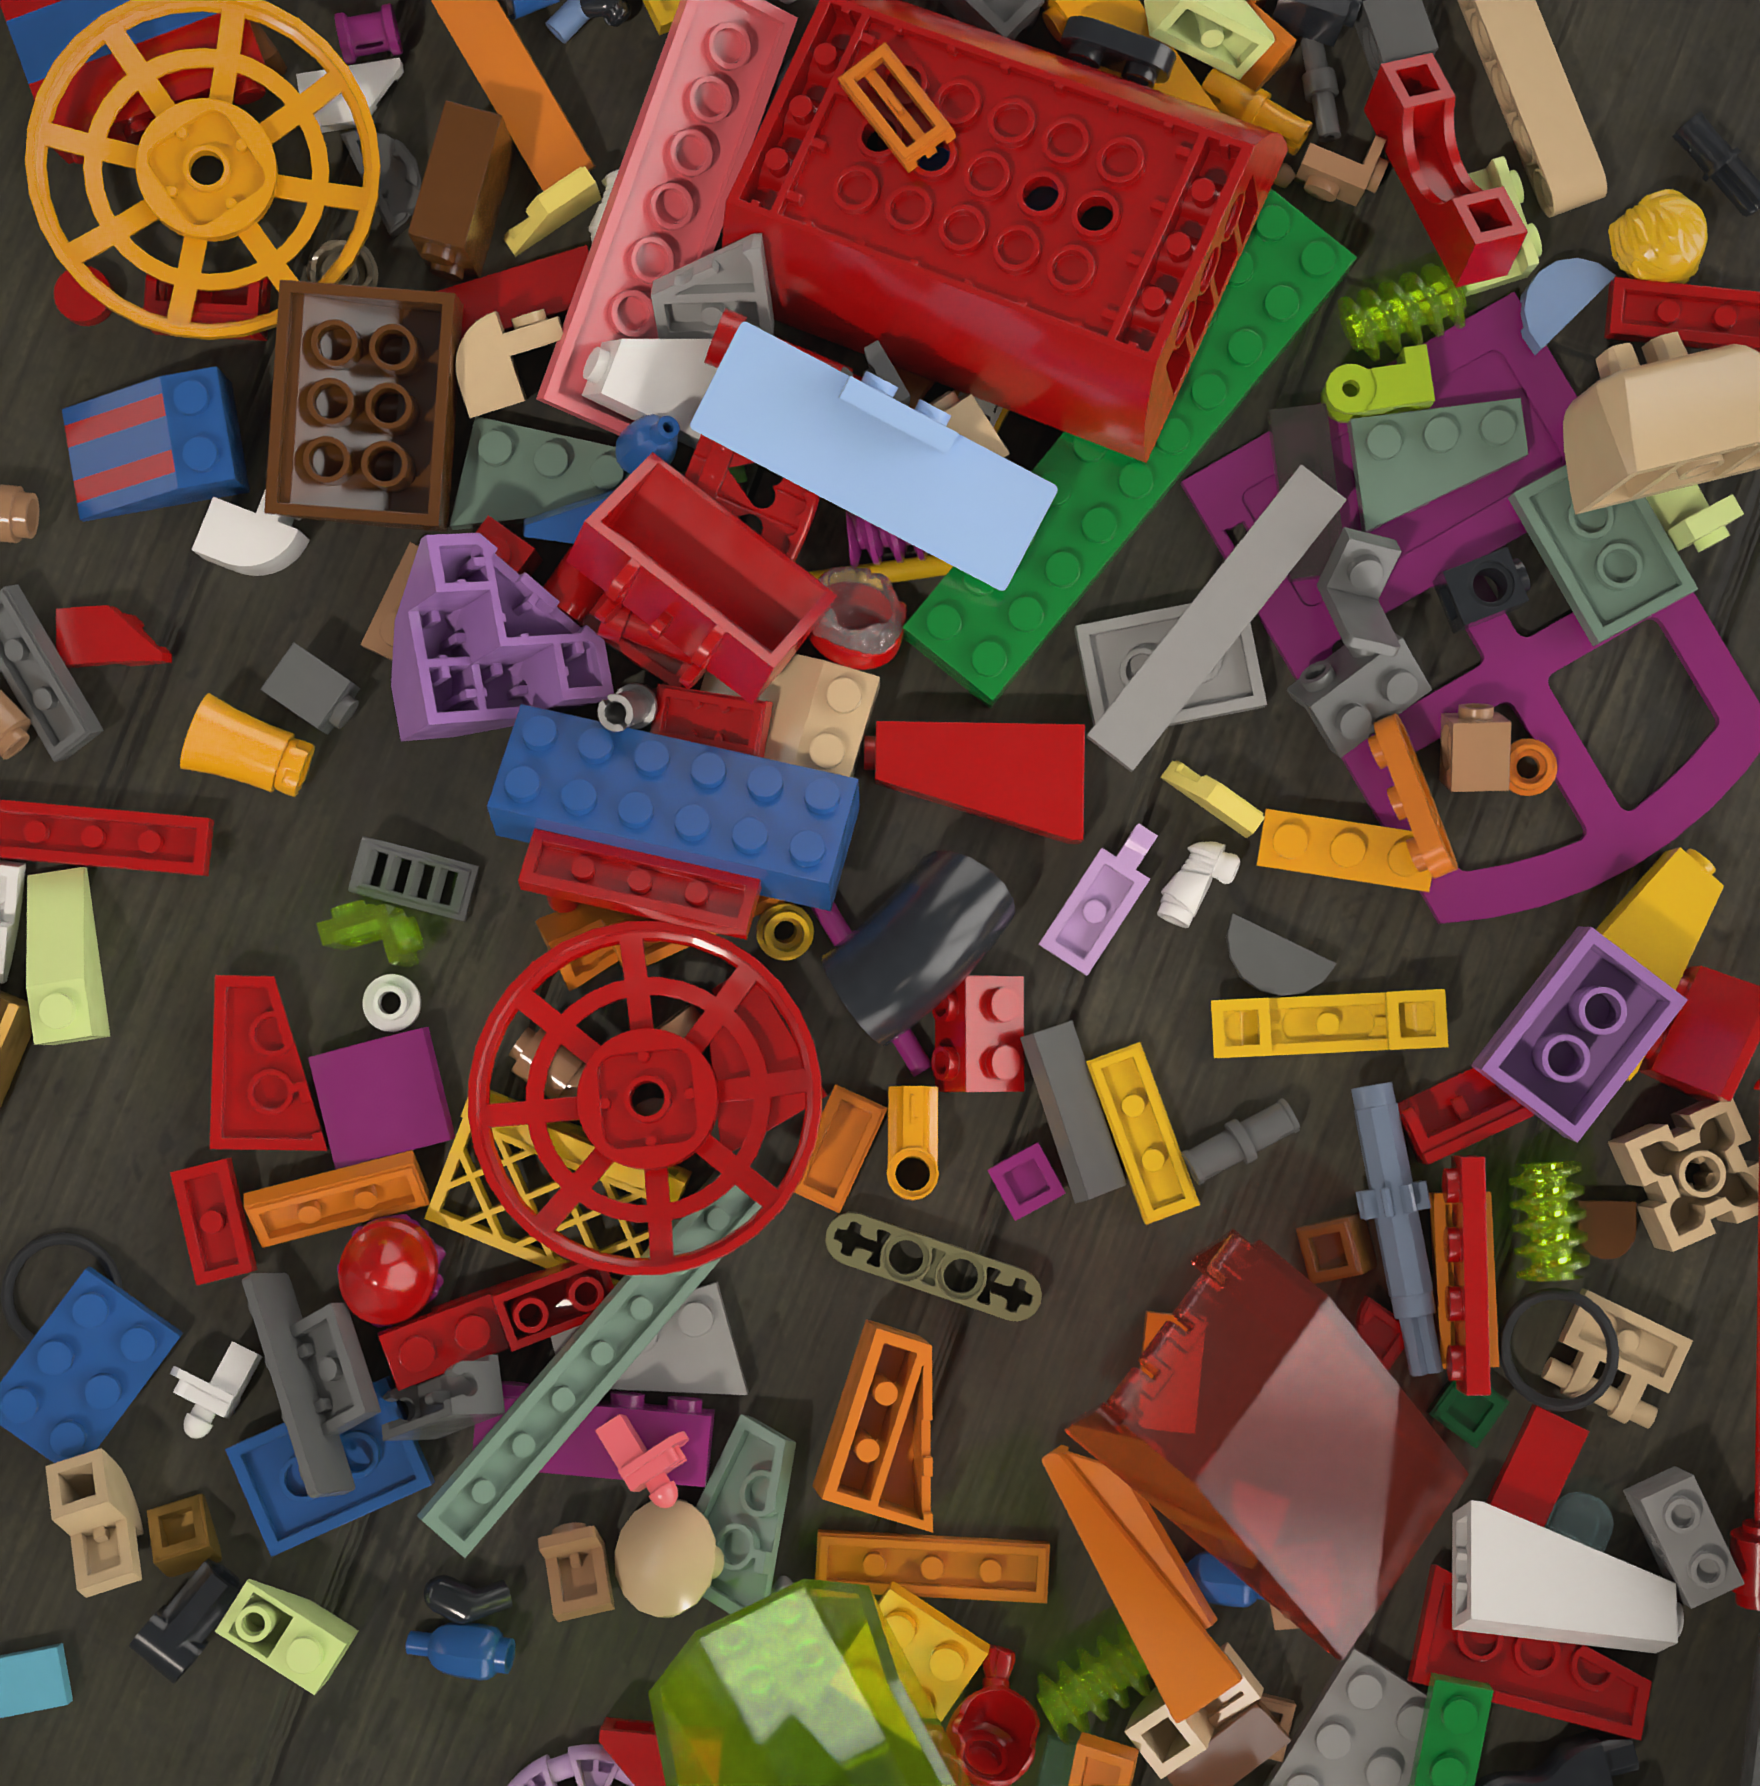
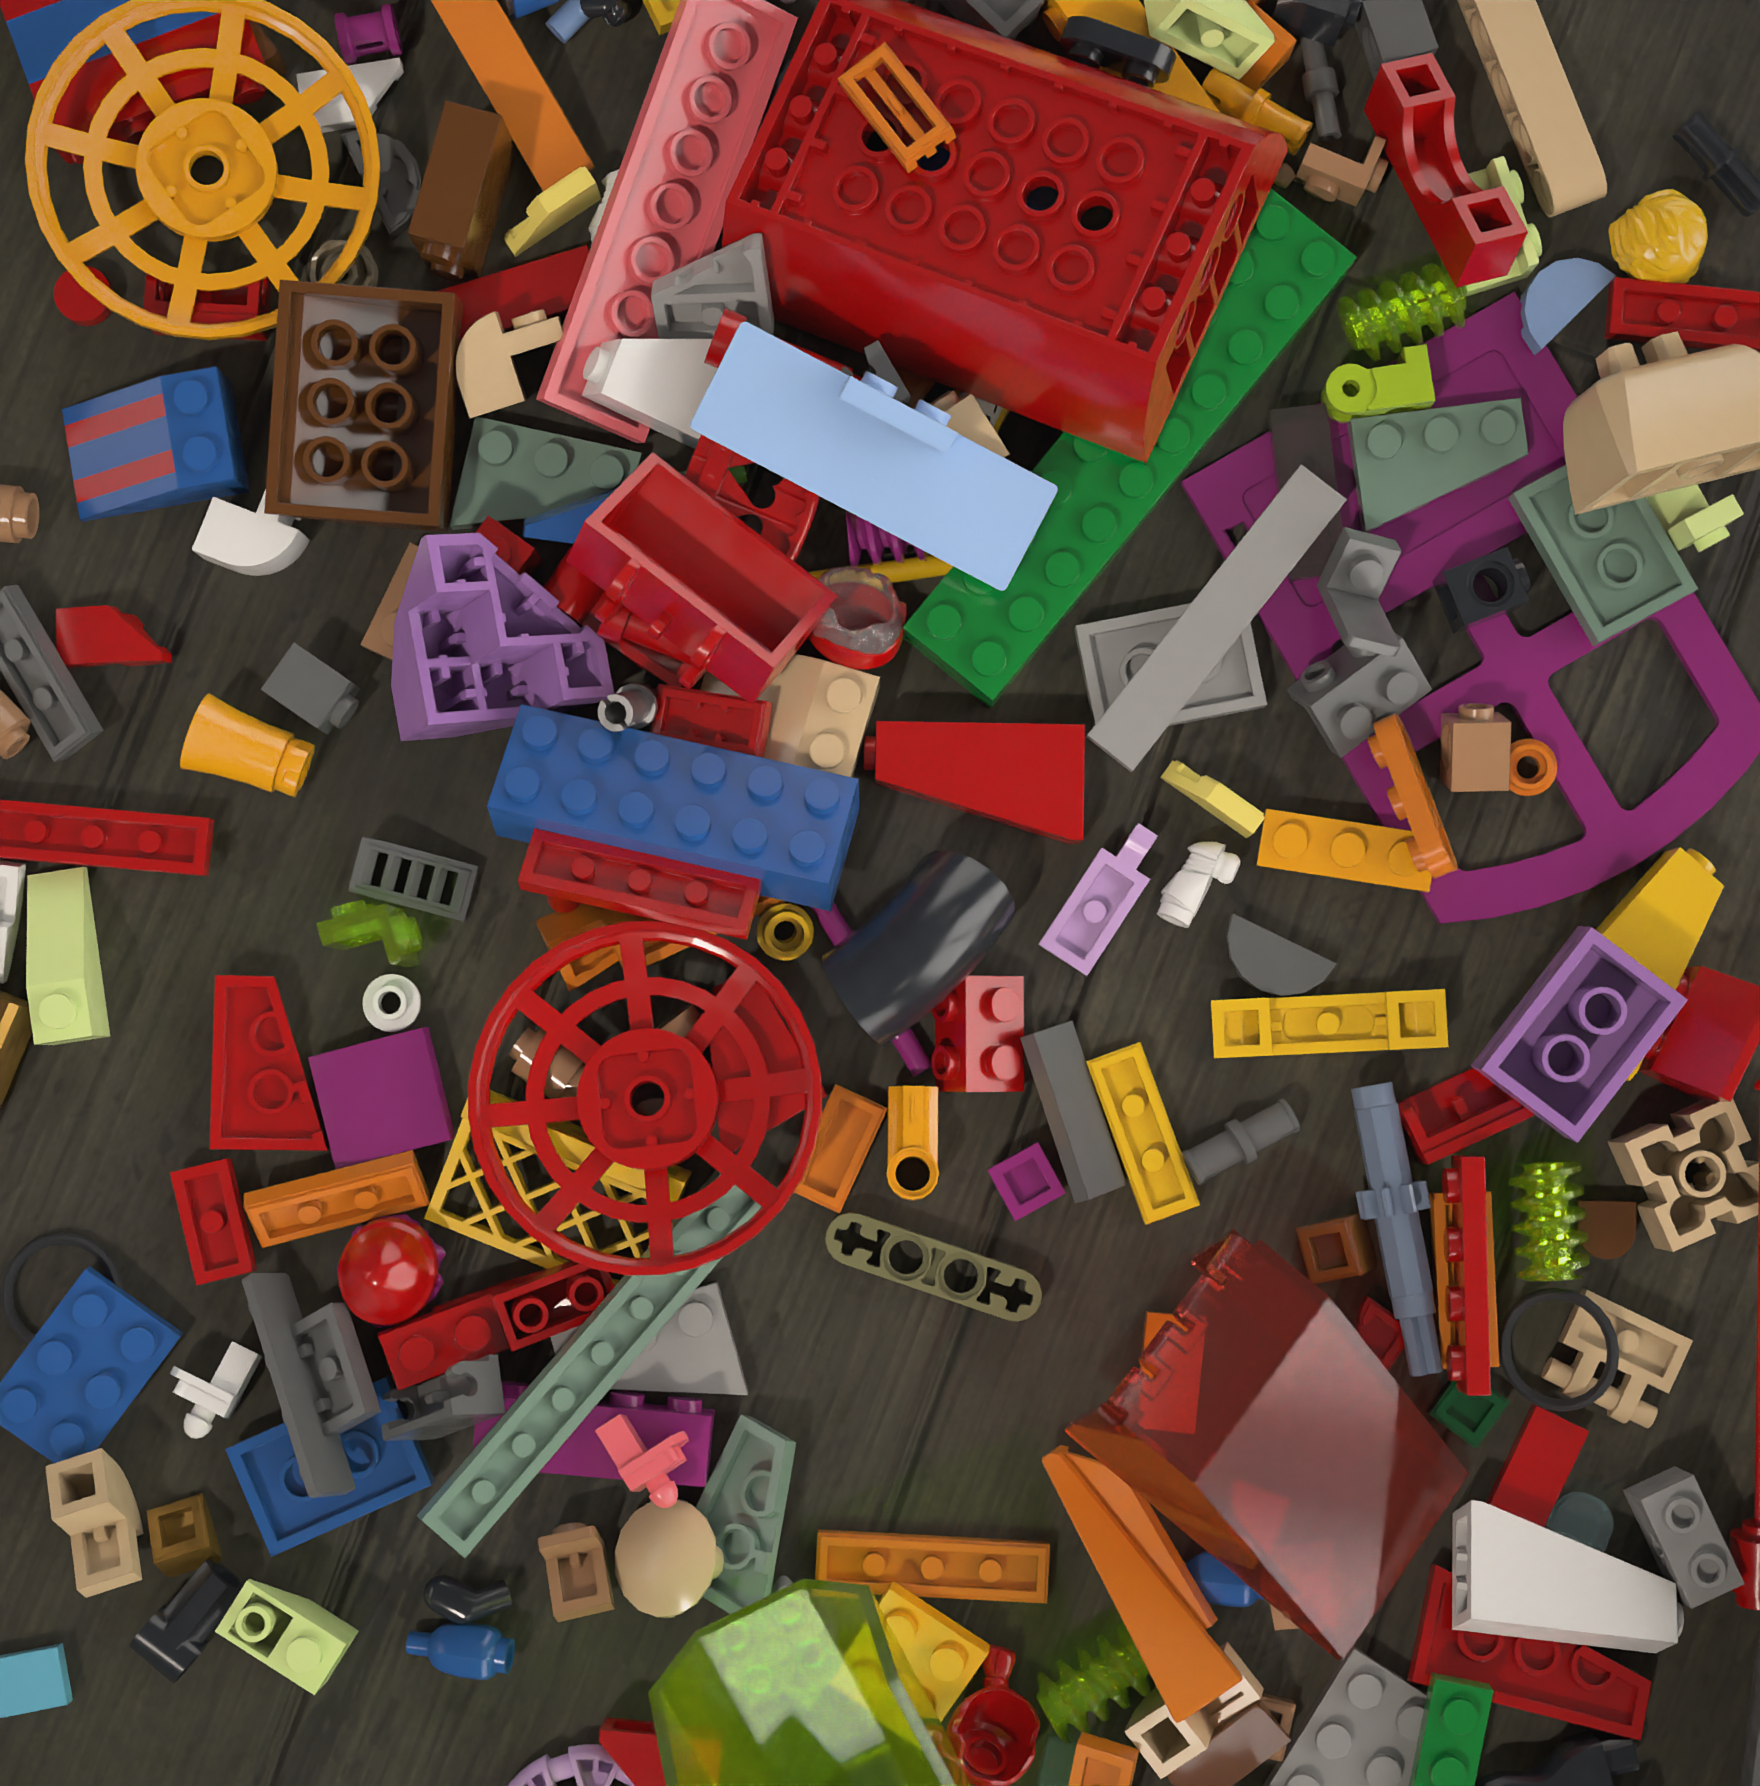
blue plant [615,414,680,474] -> none
orange wedge [812,1319,933,1533] -> none

